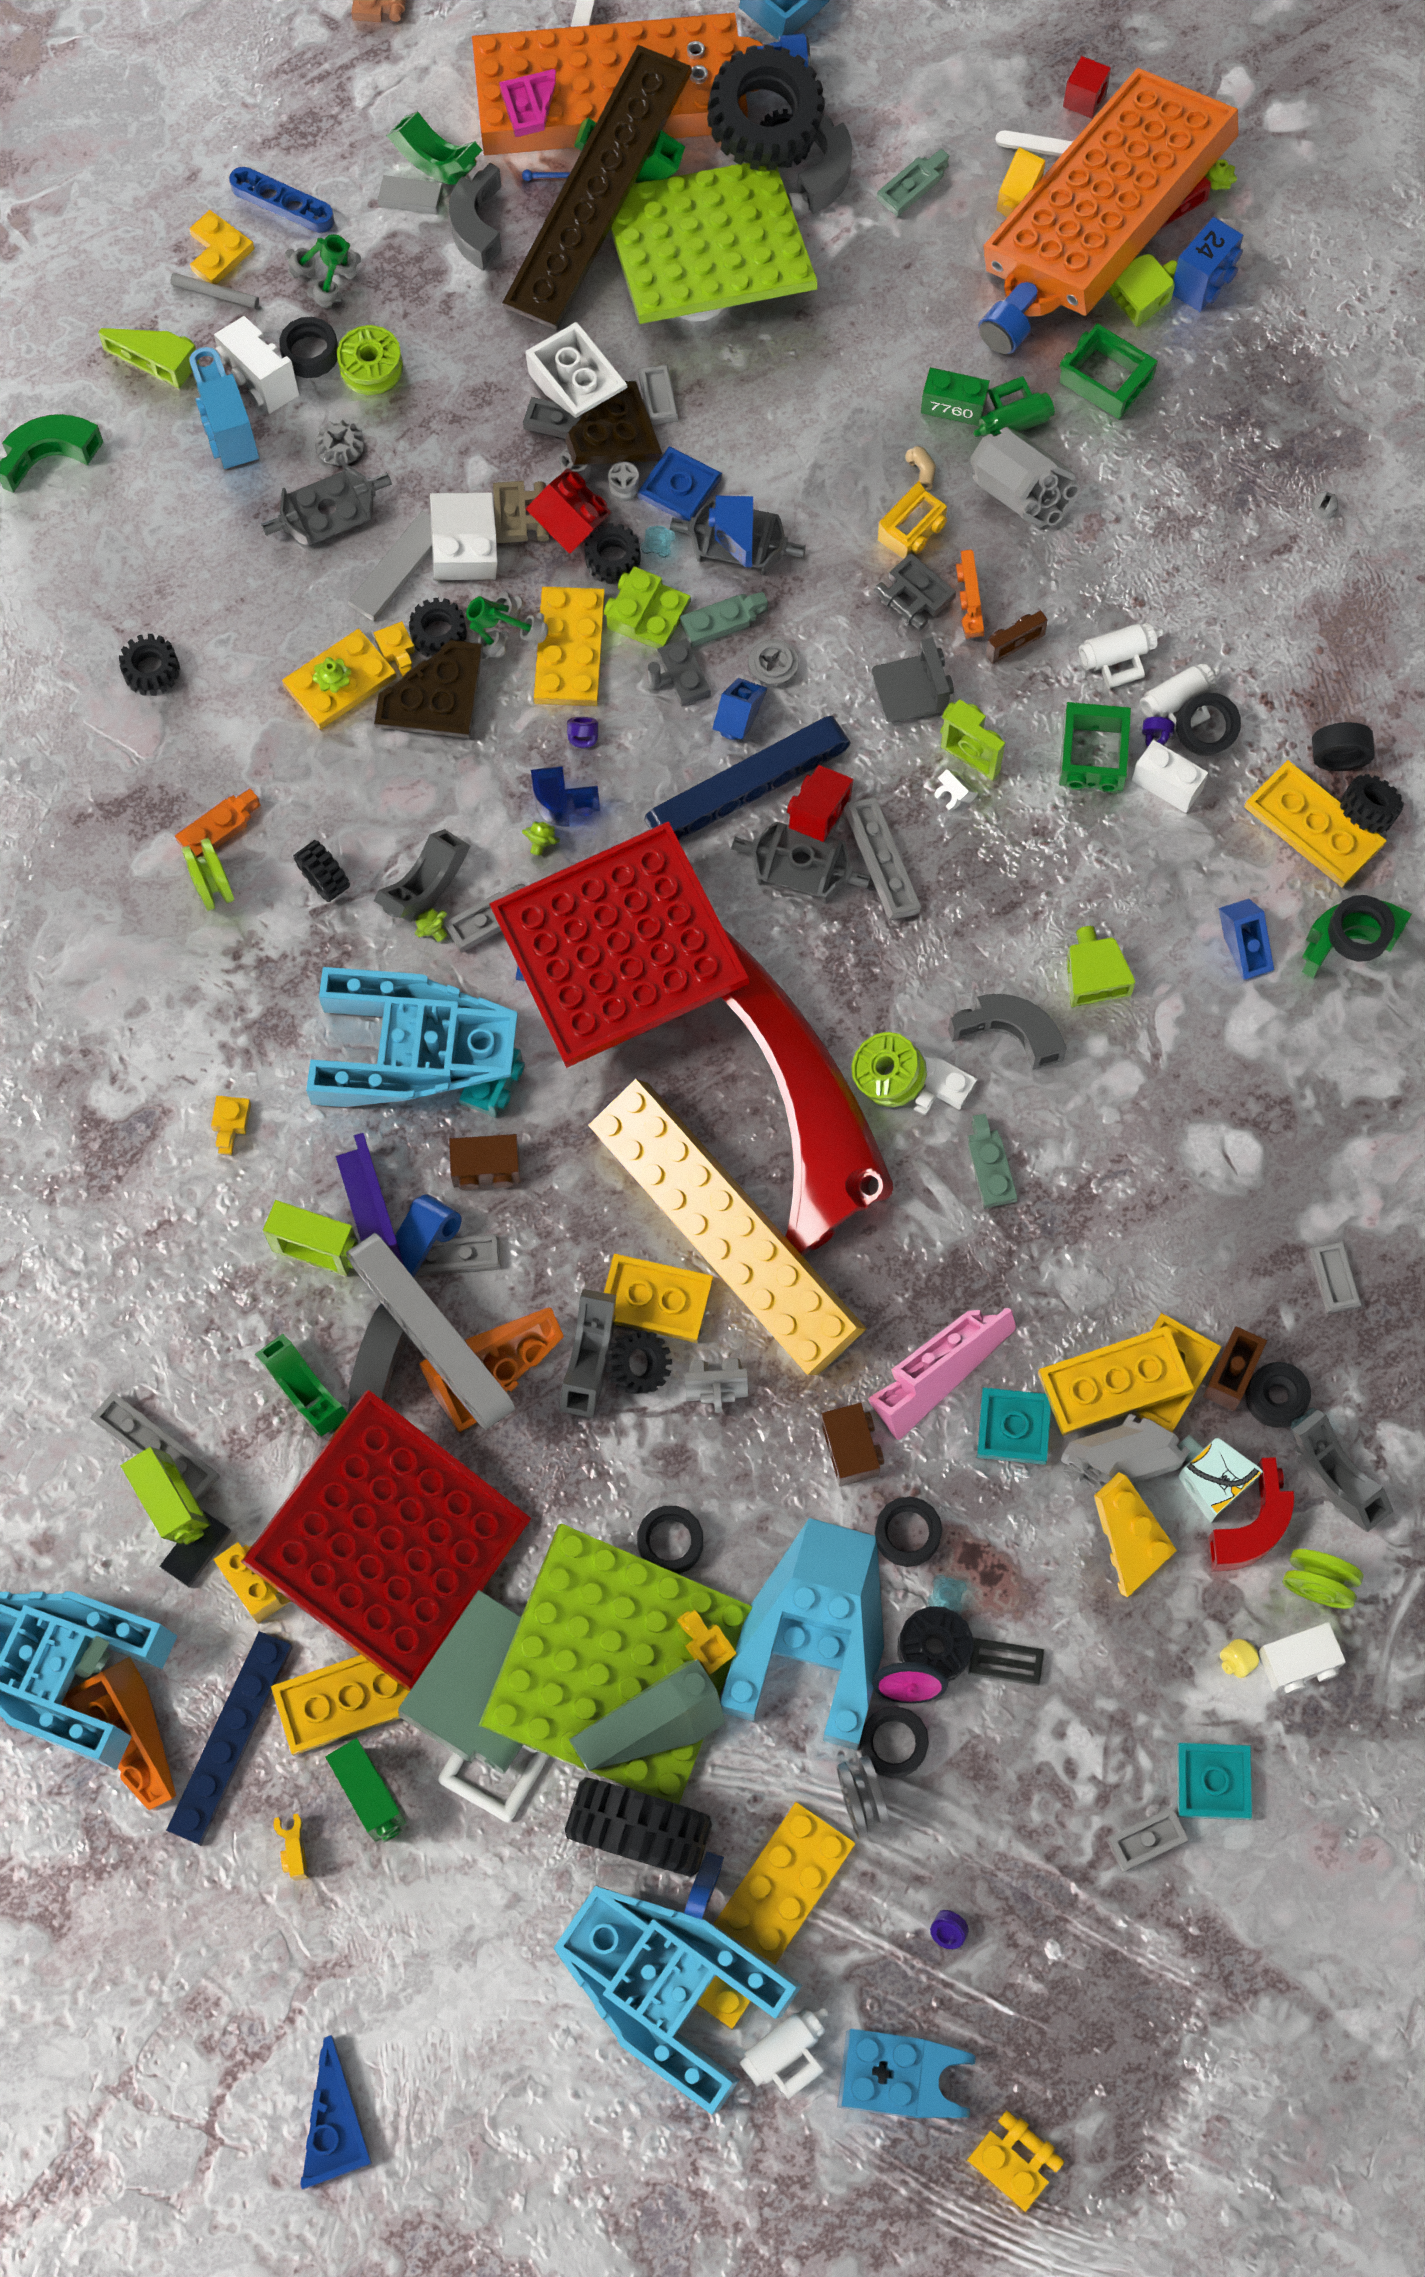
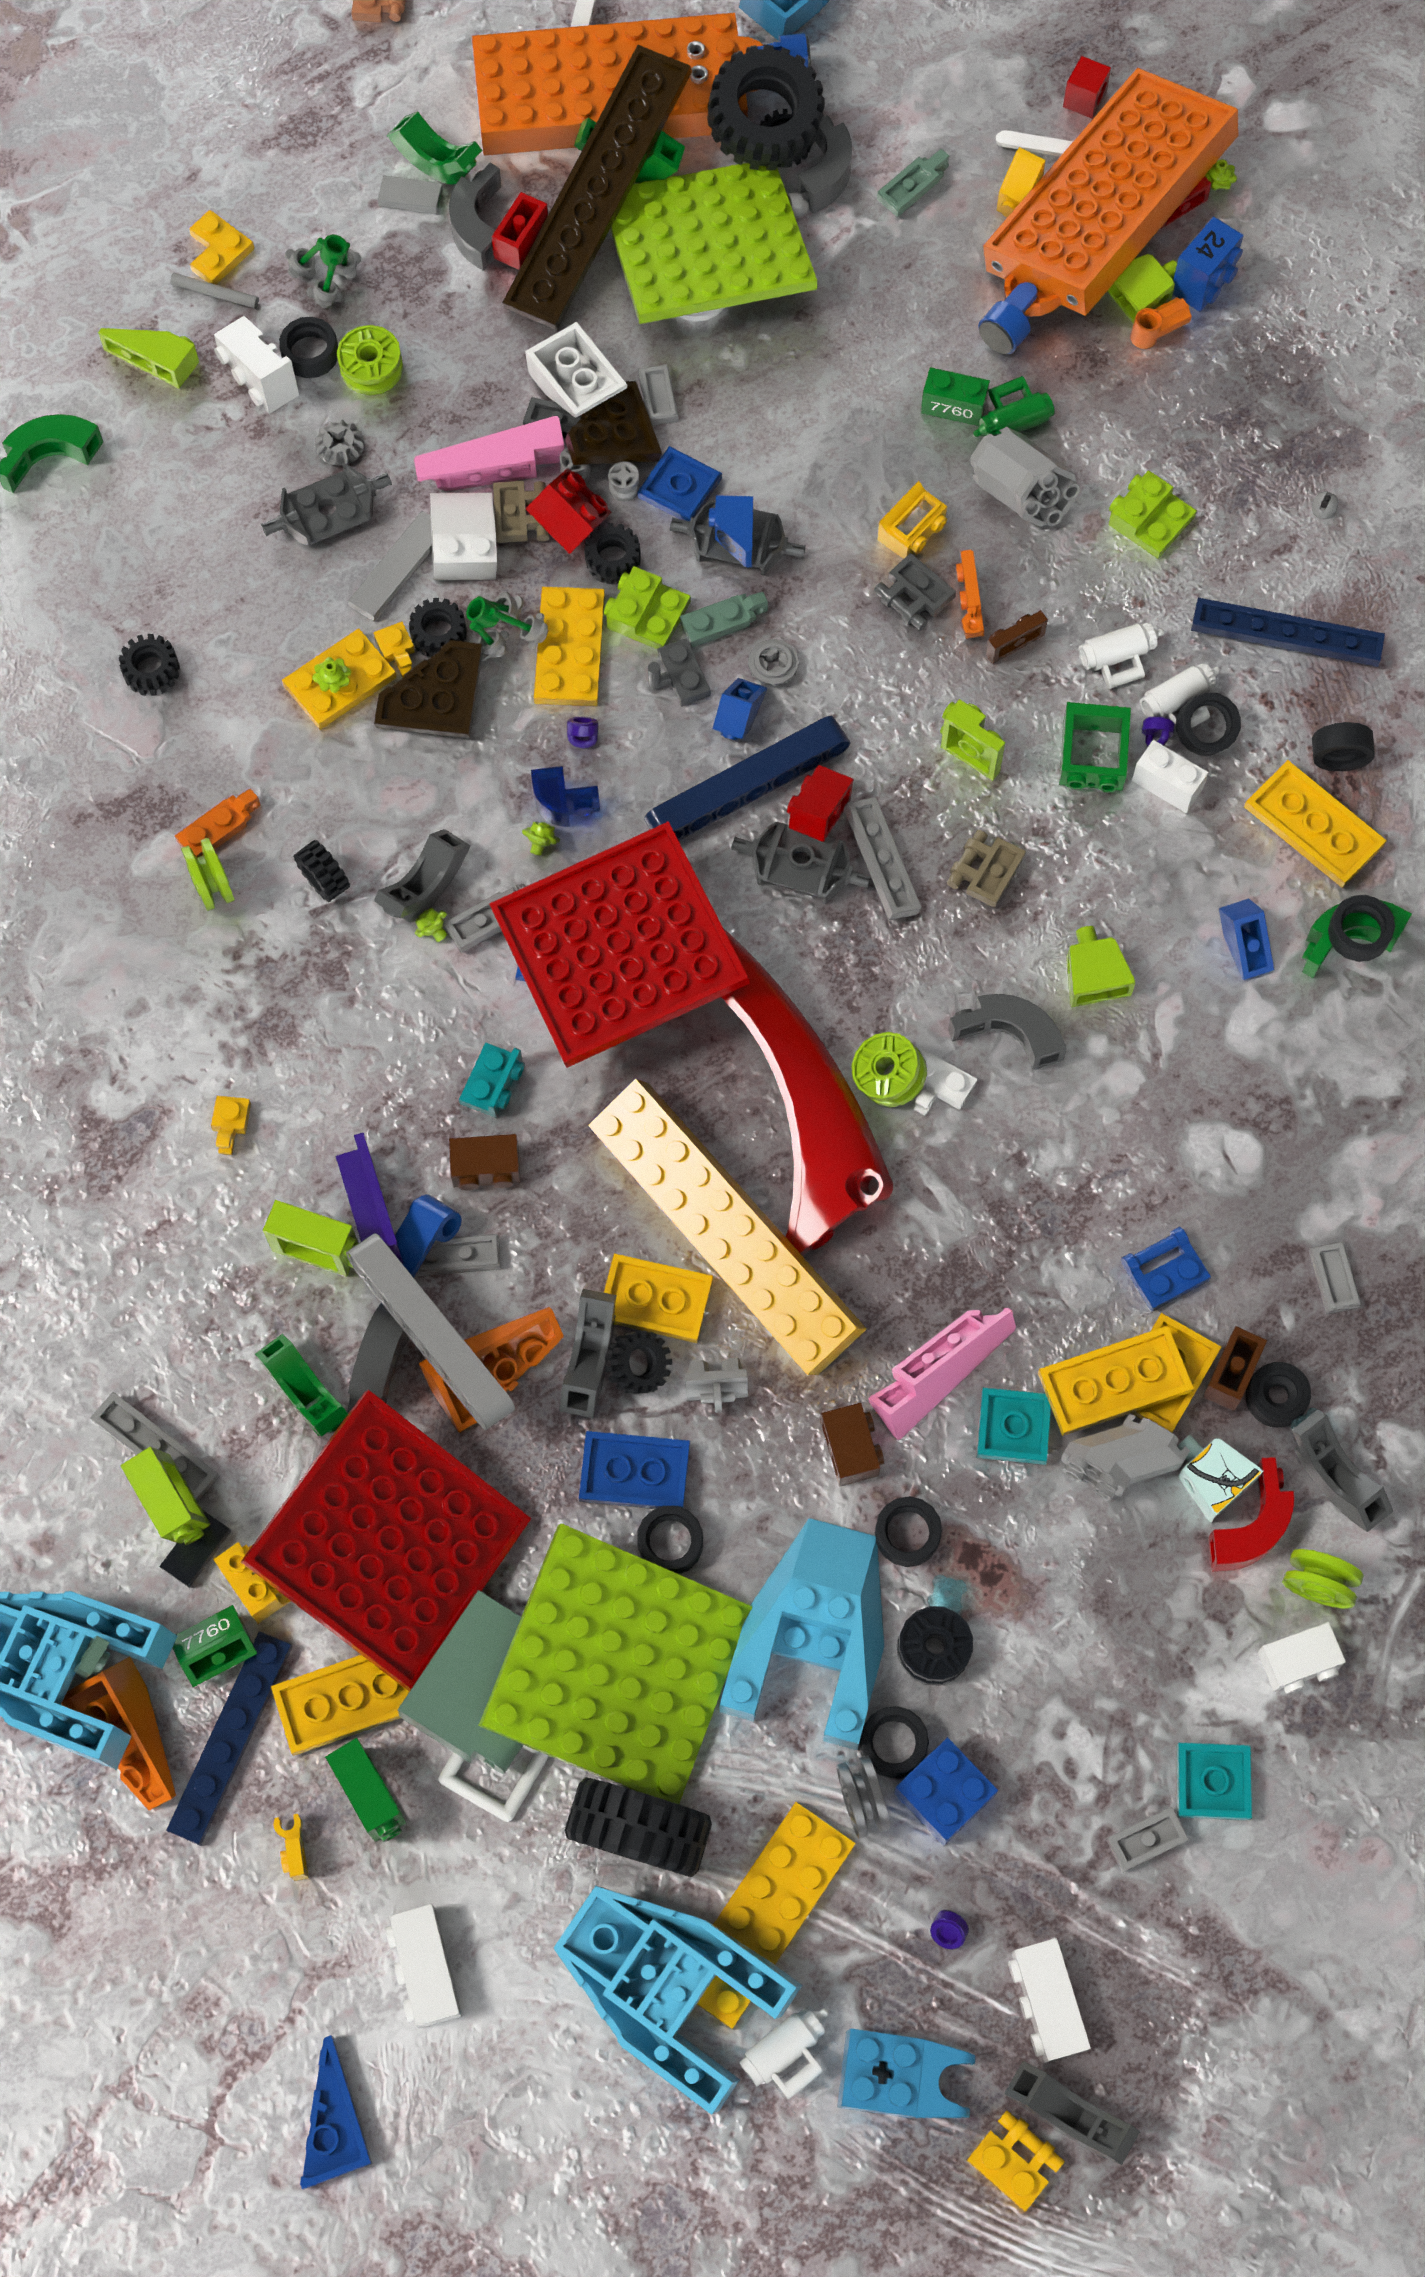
dark azure brick [190,347,260,469] -> none
blue beam [229,167,334,233] -> none
medium azure wedge [306,967,518,1107] -> none
dark pink wing [499,69,556,137] -> none
blue hinge [522,169,570,181] -> none
sand green wedge [569,1659,725,1771] -> none
clear light blue plate [641,525,675,558] -> none
yellow plate [677,1610,737,1675] -> none
blue beam [684,1851,724,1920] -> none
dark grey bracket [871,637,954,723] -> none
wheel [872,1662,948,1703] -> none
tan arm [905,446,936,491] -> none
white tile [935,769,979,810] -> none
sand green hinge [968,1113,1018,1209] -> none
pearl dark grey tile [968,1638,1044,1687] -> none
green window [1059,323,1158,420] -> none
yellow wing [1094,1472,1177,1598] -> none
light yellow piece [1220,1639,1259,1678] -> none
black tyre [1340,774,1404,834] -> none
none -> green brick [172,1605,257,1687]
none -> white brick [385,1904,462,2029]
none -> bright pink wedge [414,416,564,491]
none -> red brick [492,192,548,270]
none -> blue plate [579,1431,690,1509]
none -> blue brick [894,1737,998,1846]
none -> dark tan plate [946,830,1026,908]
none -> dark grey arch [1004,2061,1140,2165]
none -> white brick [1008,1938,1091,2063]
none -> lime plate [1108,470,1197,559]
none -> blue plate [1121,1226,1211,1312]
none -> orange piece [1130,297,1192,349]
none -> dark blue plate [1191,597,1385,667]

